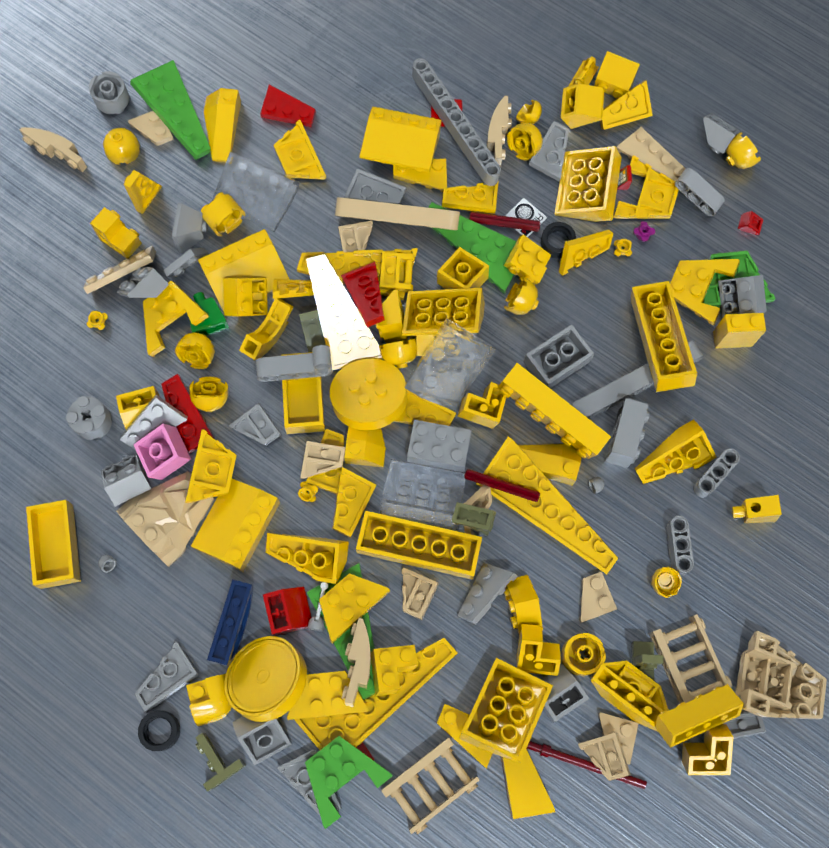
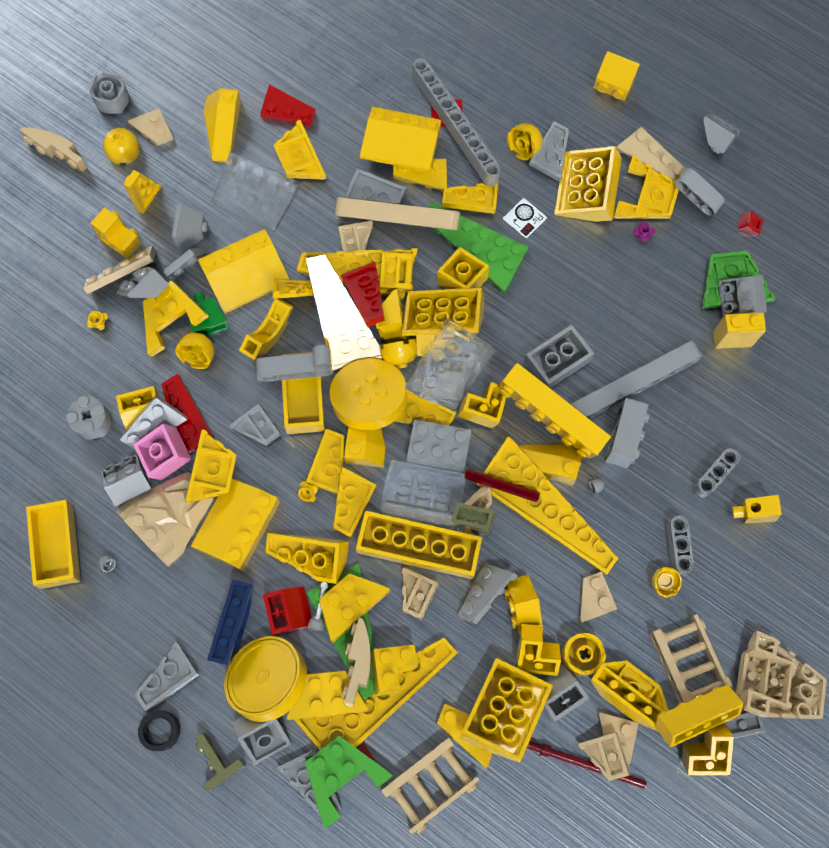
bright green wing [130,60,211,160] -> none
yellow brick [186,674,232,727] -> none
yellow cylinder [189,376,228,412] -> none
yellow brick [201,192,245,236] -> none
yellow slope [223,278,268,317] -> none
olive bracket [299,310,326,353] -> none
tan wing [300,441,345,479] -> none
dark red axle [469,212,541,232] -> none
tan slope [487,96,512,167] -> none
yellow slope [501,749,555,819] -> none
yellow plate [504,234,551,285] -> none
yellow cylinder [504,277,539,315] -> none
yellow hair [516,100,542,124] -> none
black tyre [540,222,576,259] -> none
yellow wing [559,230,614,276] -> none
yellow slope [561,83,604,129] -> none
yellow hinge [568,56,599,87] -> none
yellow wing [600,80,653,130] -> none
yellow plate [614,239,632,257] -> none
slope [617,165,632,190] -> none
yellow brick [631,281,697,392] -> none
olive bracket [632,641,663,680] -> none
yellow wedge [634,419,717,484] -> none
yellow wing [670,259,740,326] -> none
yellow cylinder [726,132,761,169] -> none

